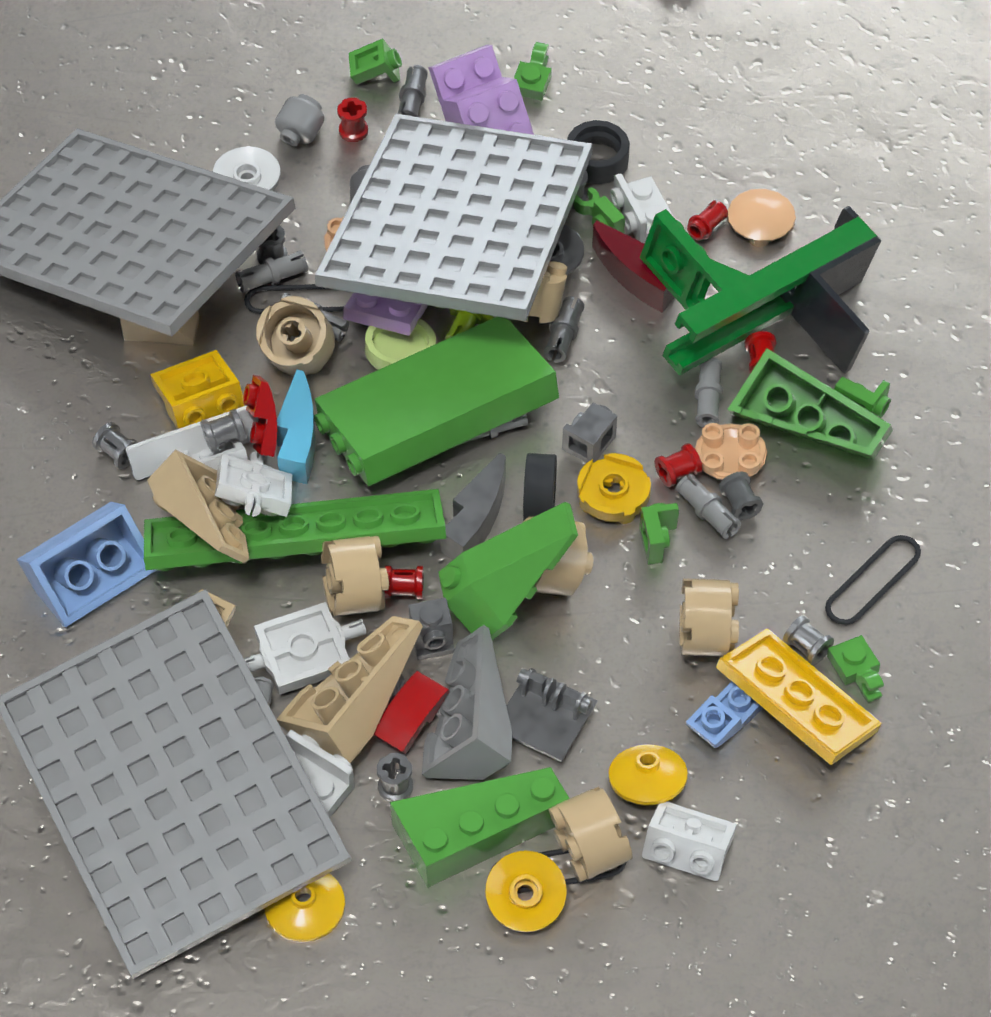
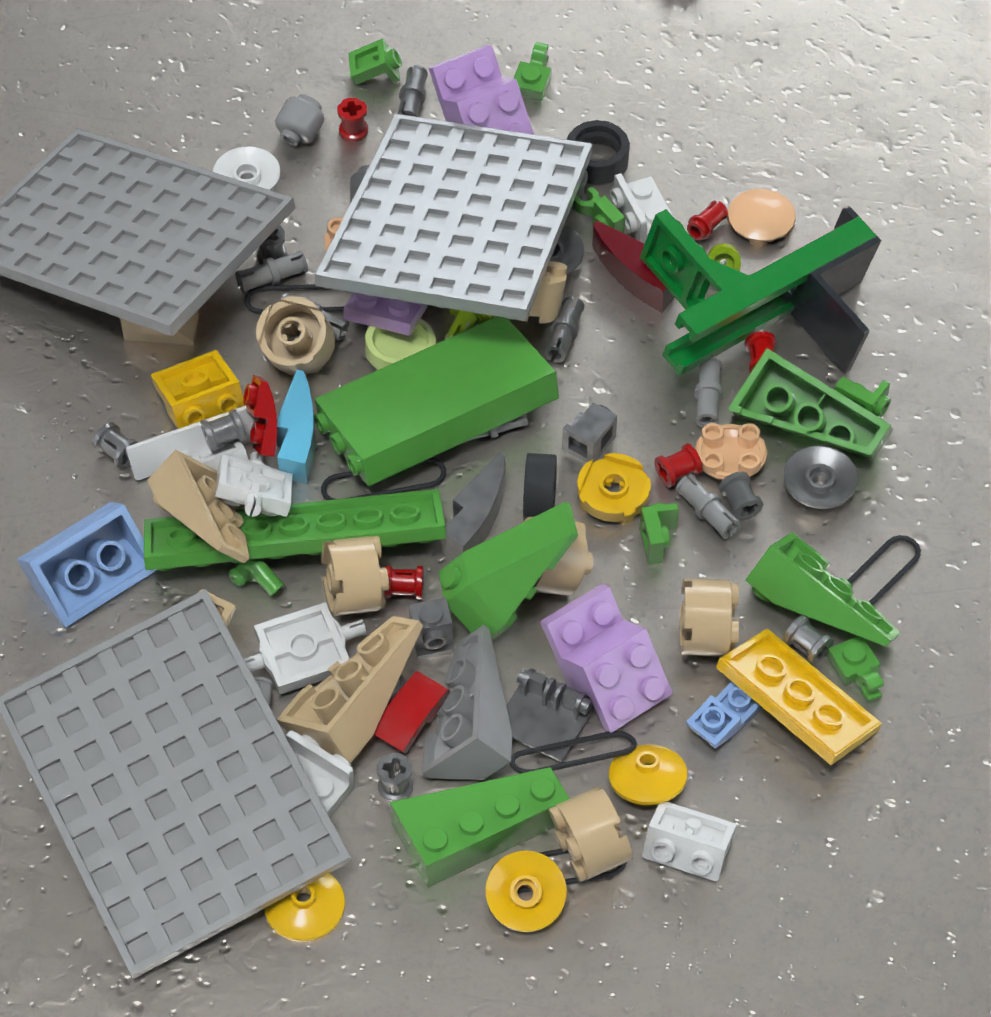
none -> bright green arm [229,560,285,597]
none -> black piece [321,457,446,500]
none -> black piece [509,731,637,774]
none -> lavender bracket [540,584,673,733]
none -> lime tile [708,243,741,271]
none -> bright green wedge [745,532,900,647]
none -> flat silver dish [784,446,858,509]

